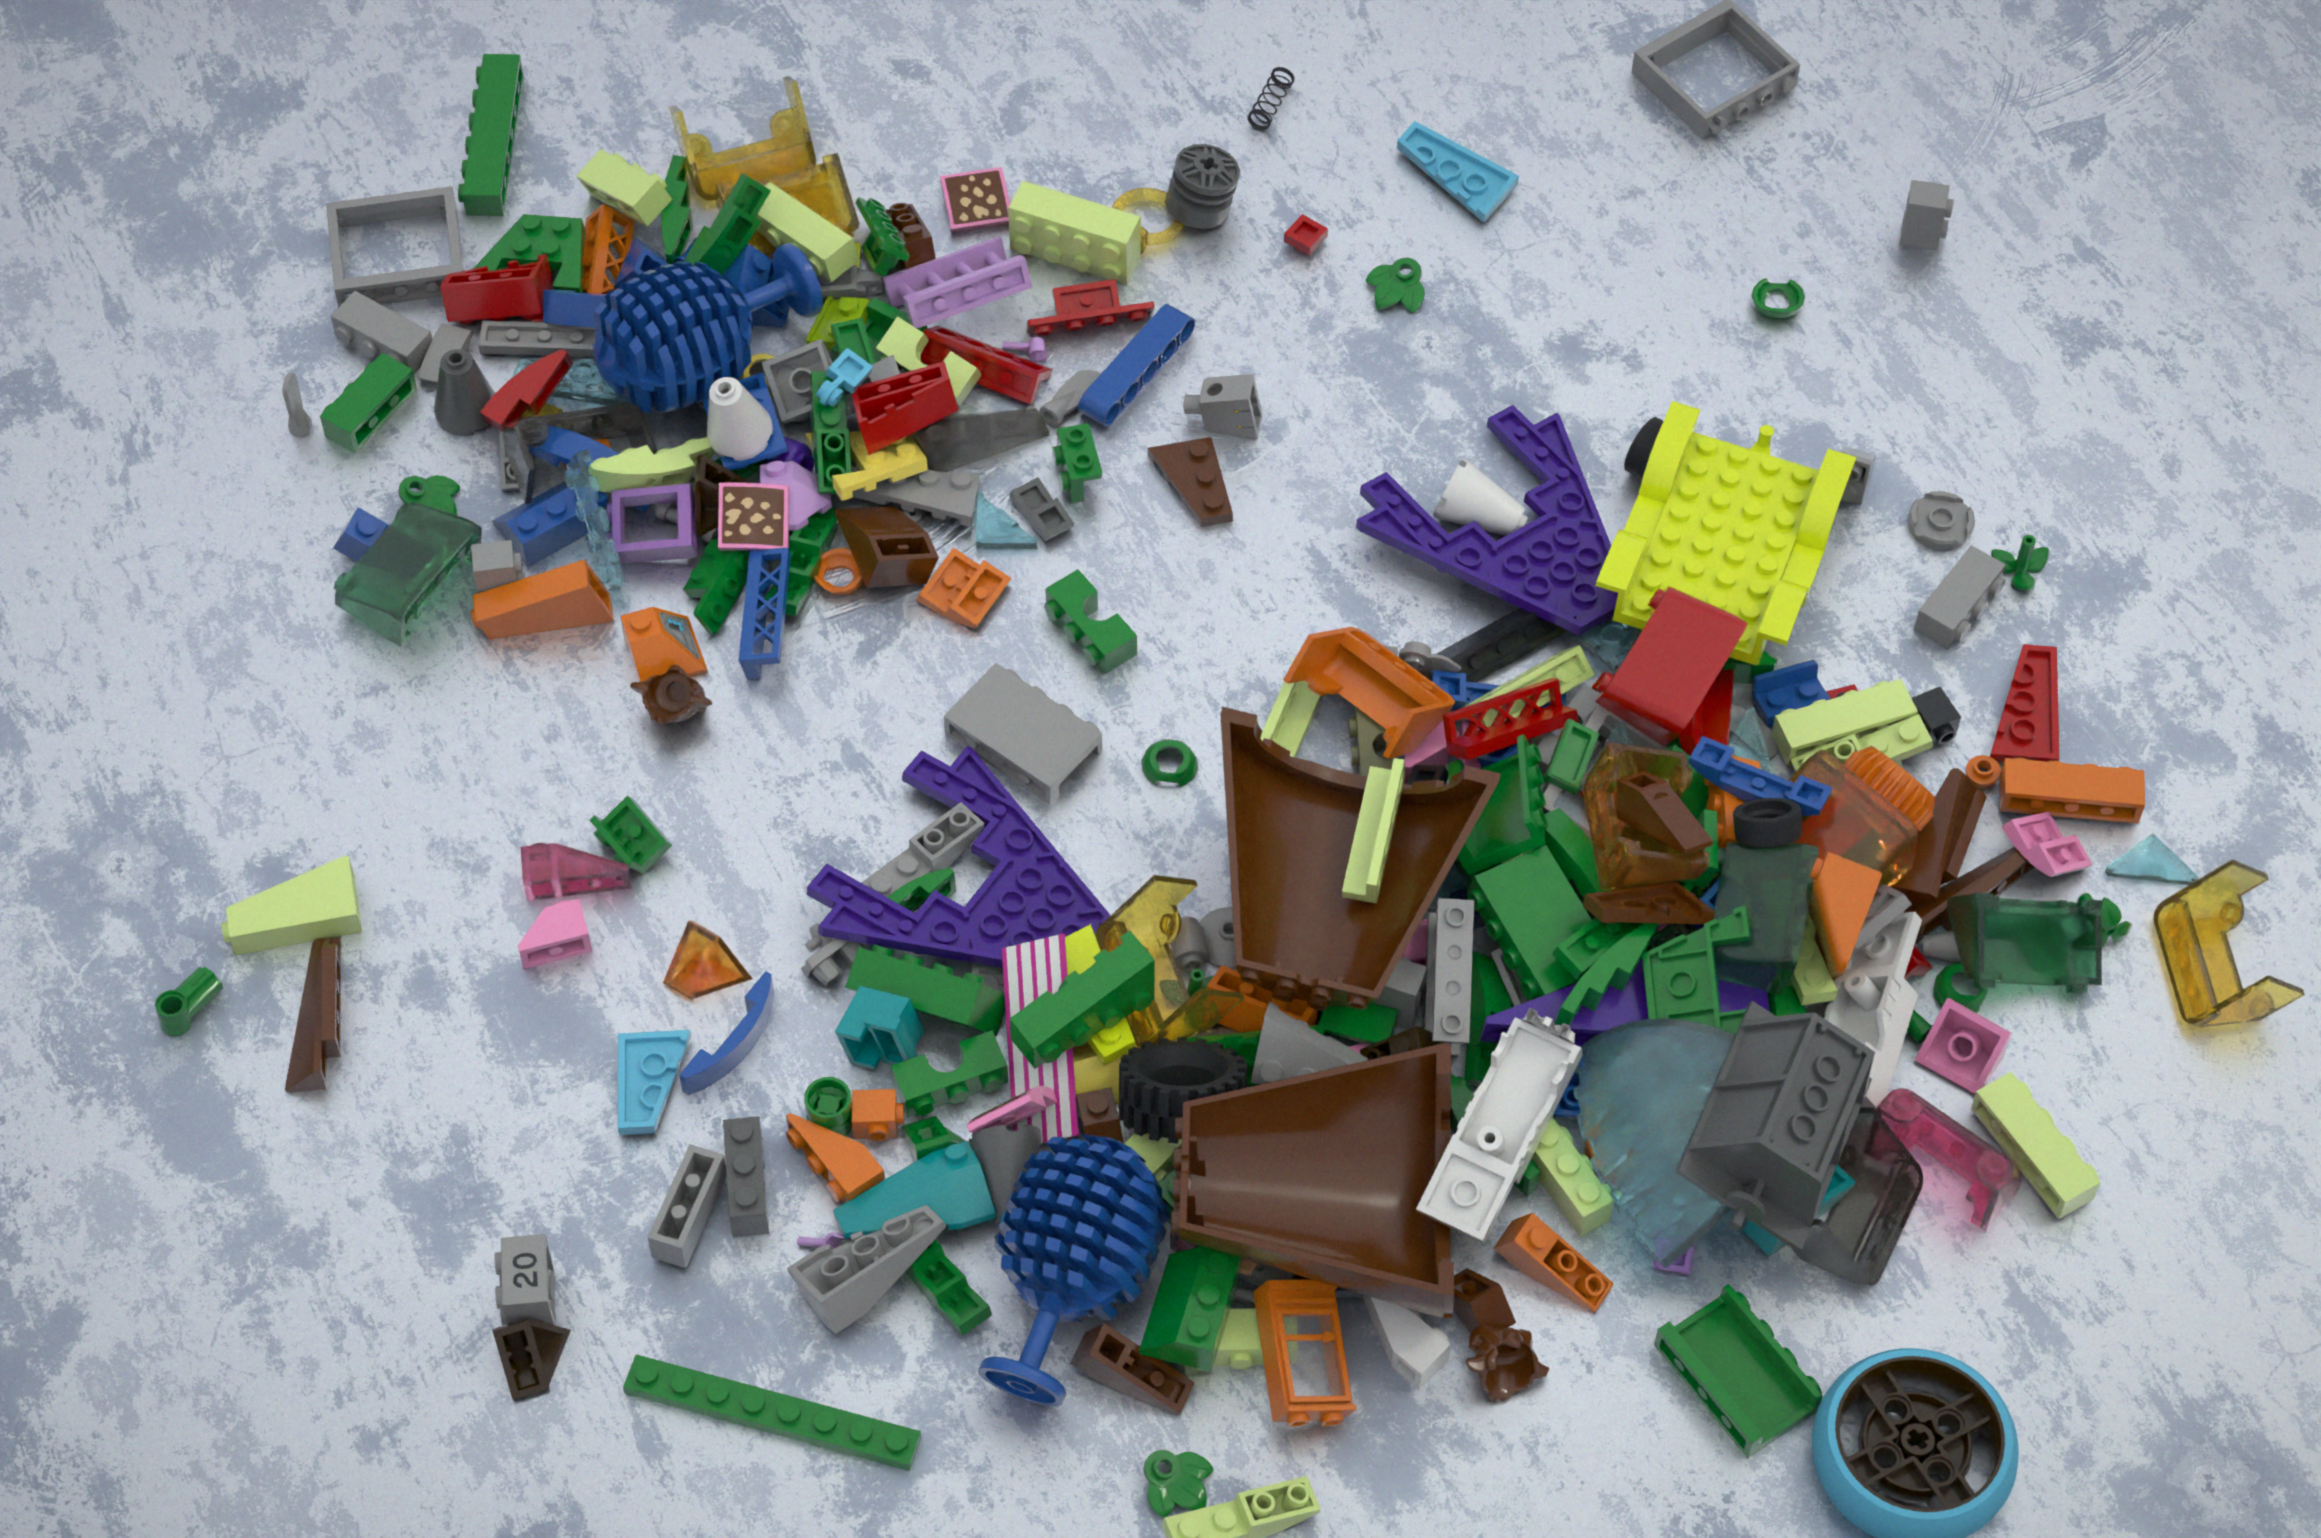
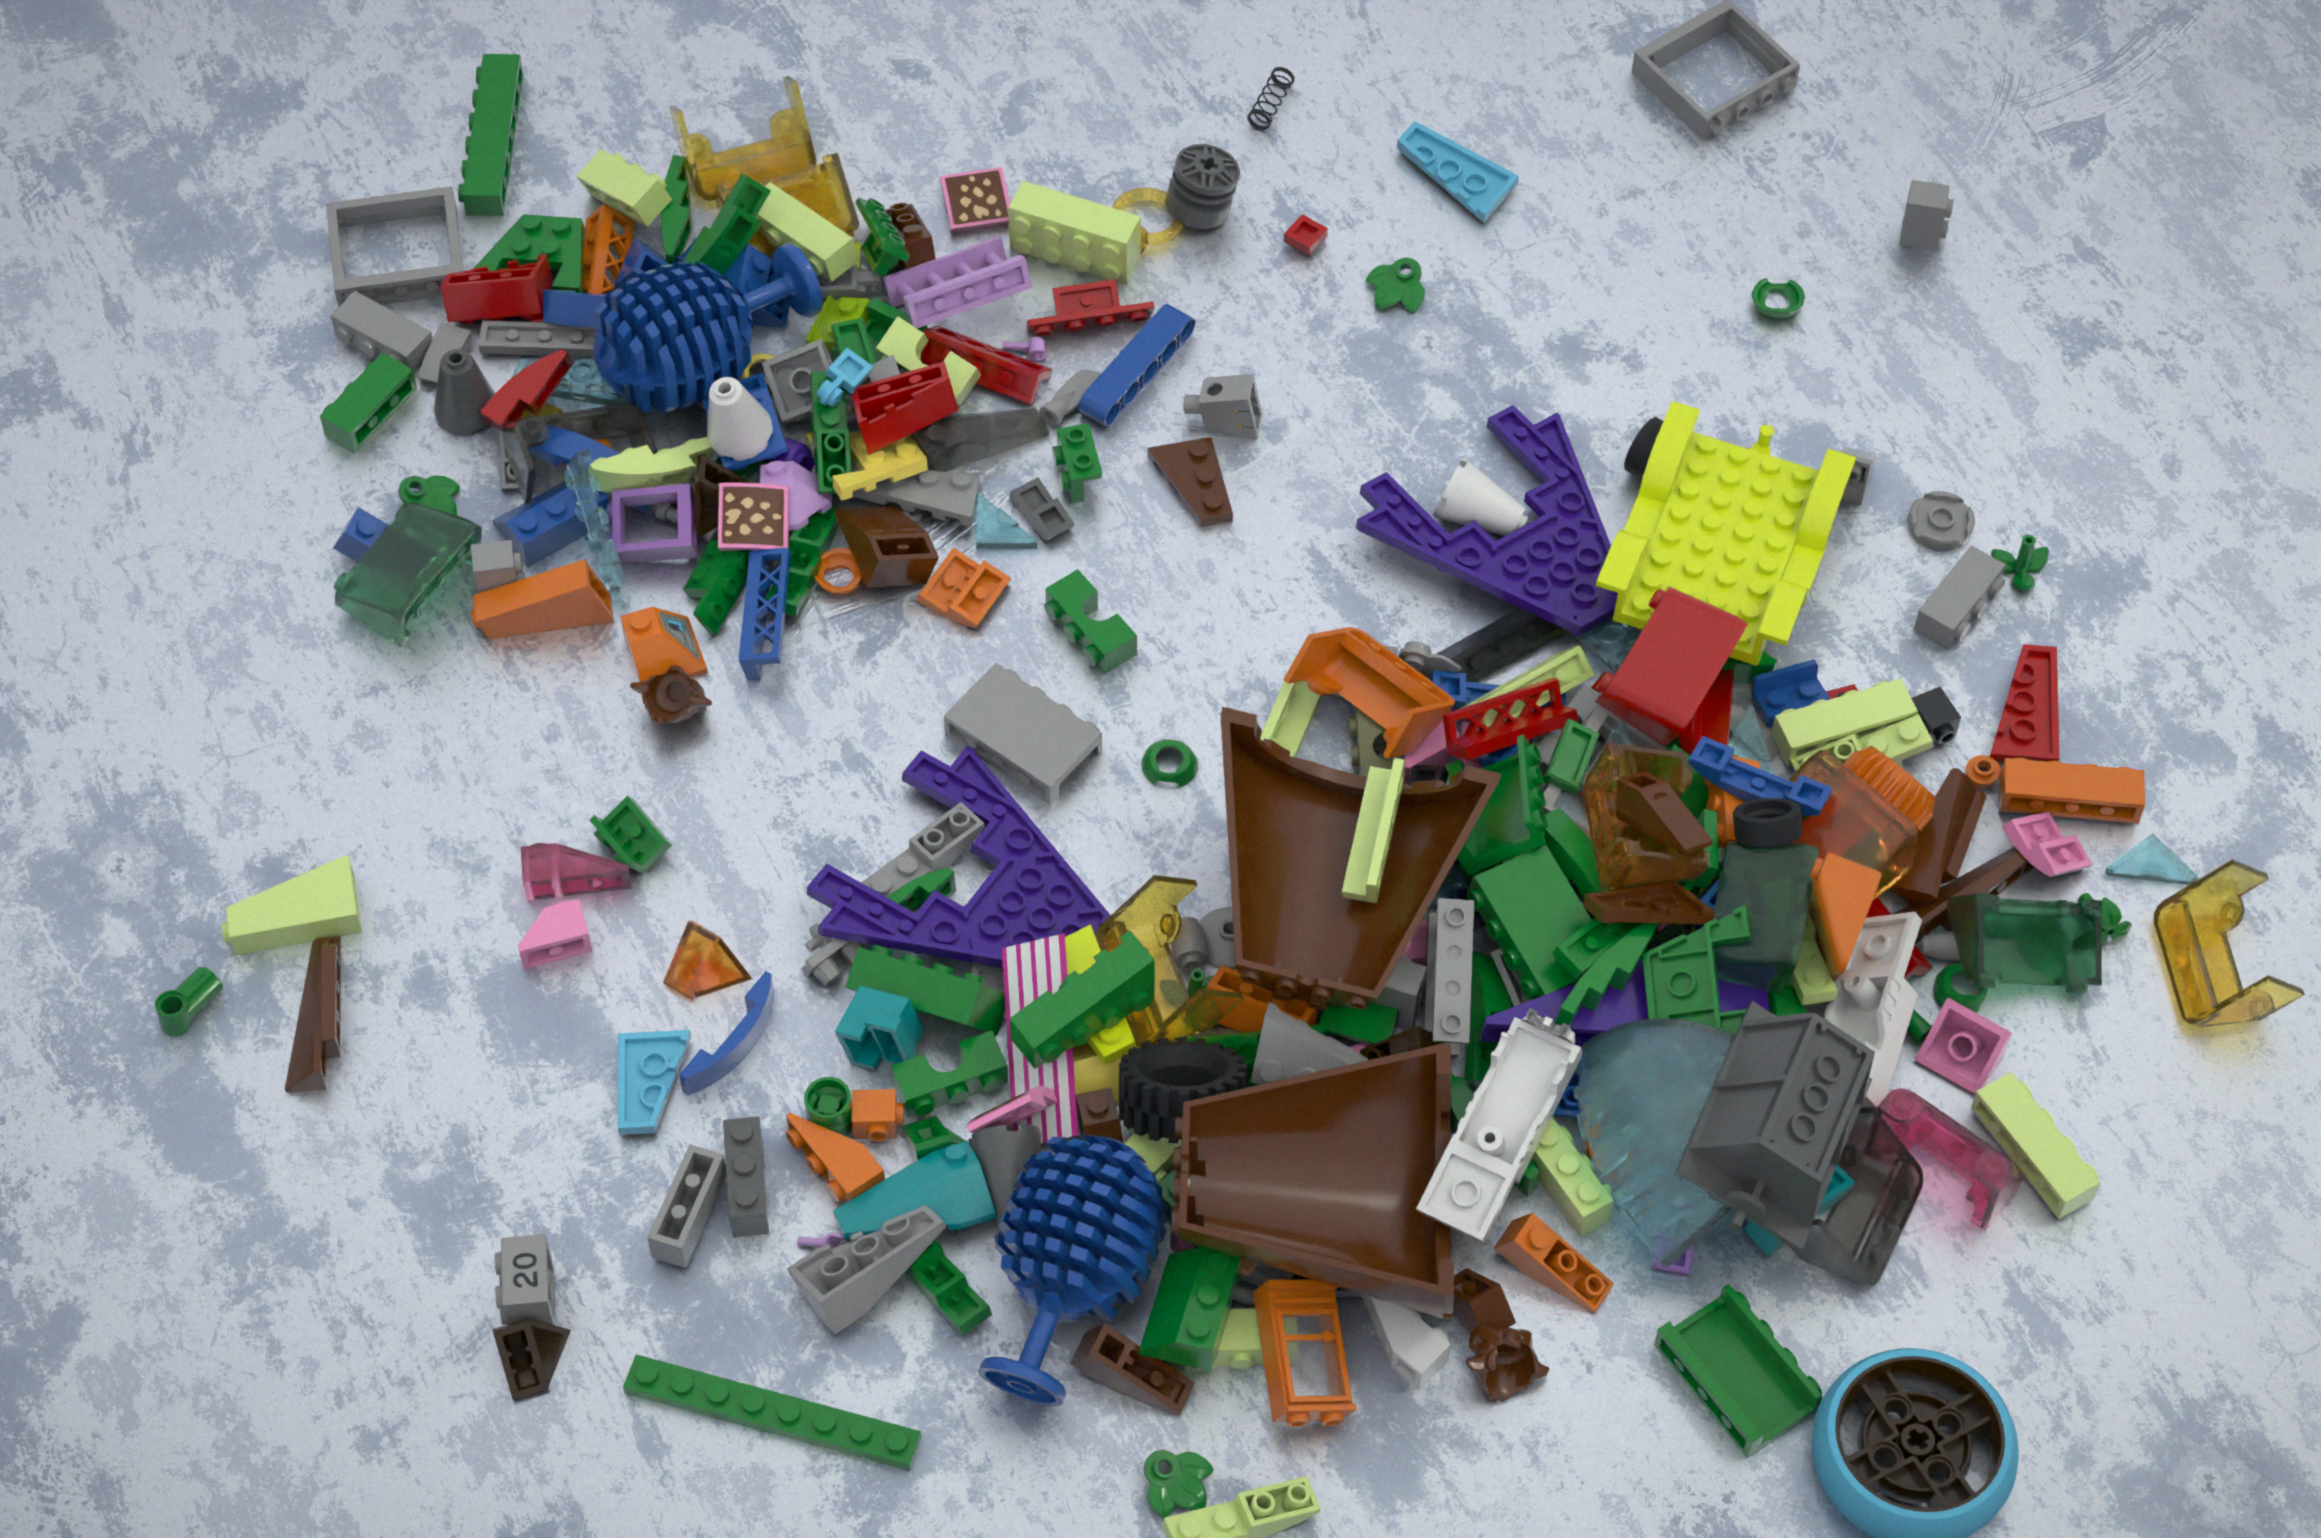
light grey piece [282,373,312,437] -> none
light grey plate [1854,884,1912,950] -> none

